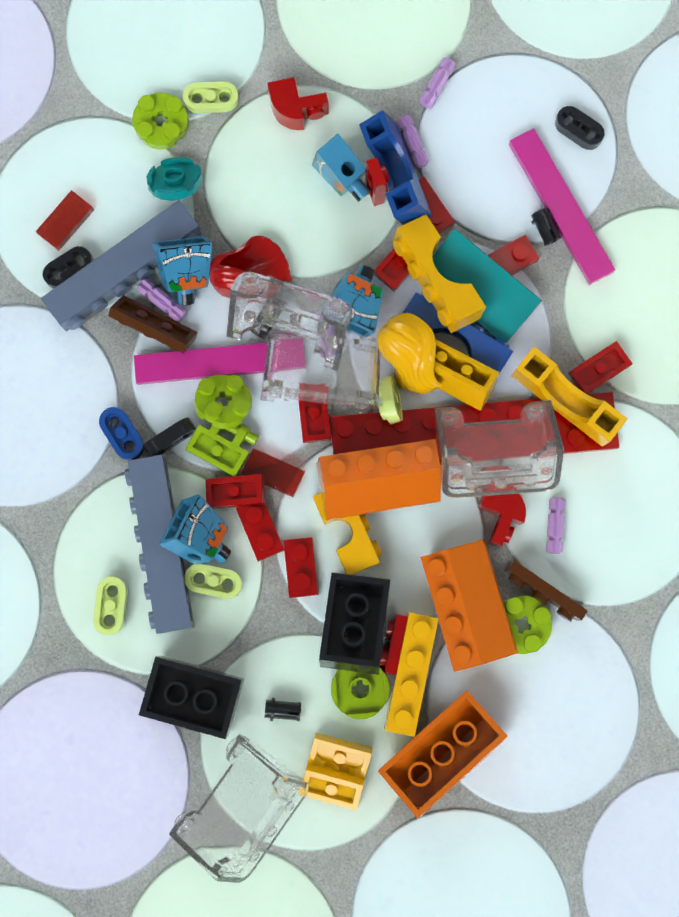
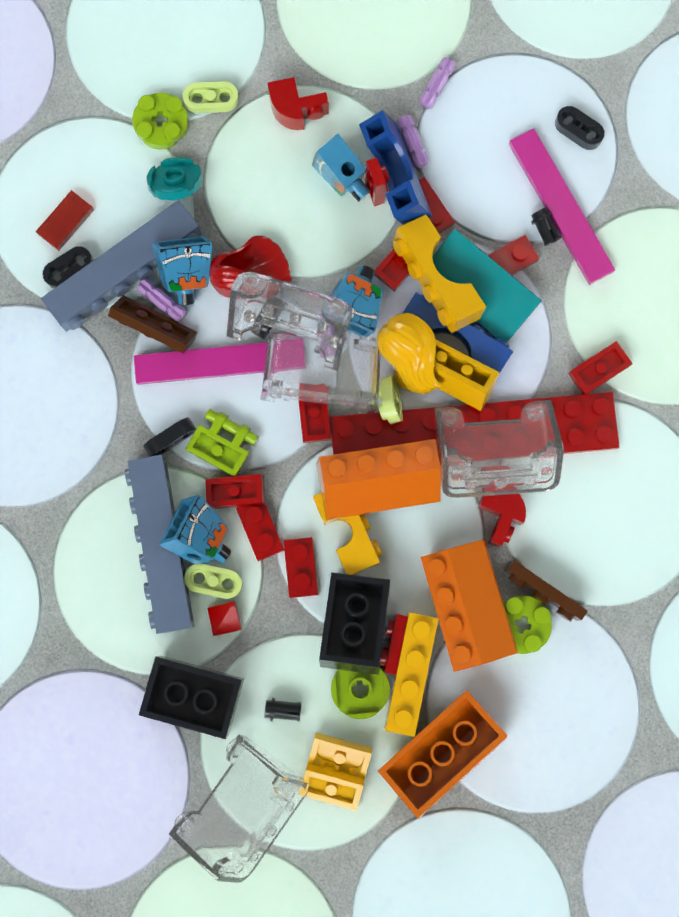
yellowish green plate [93,576,128,635] -> none
blue plate [99,407,144,461] -> none
lime plate [194,375,252,429] -> none
clear red tile [241,448,305,498] -> none
yellow arch [511,347,628,447] -> none
lavender axle [546,497,566,554] -> none
none -> red slope [207,601,242,636]

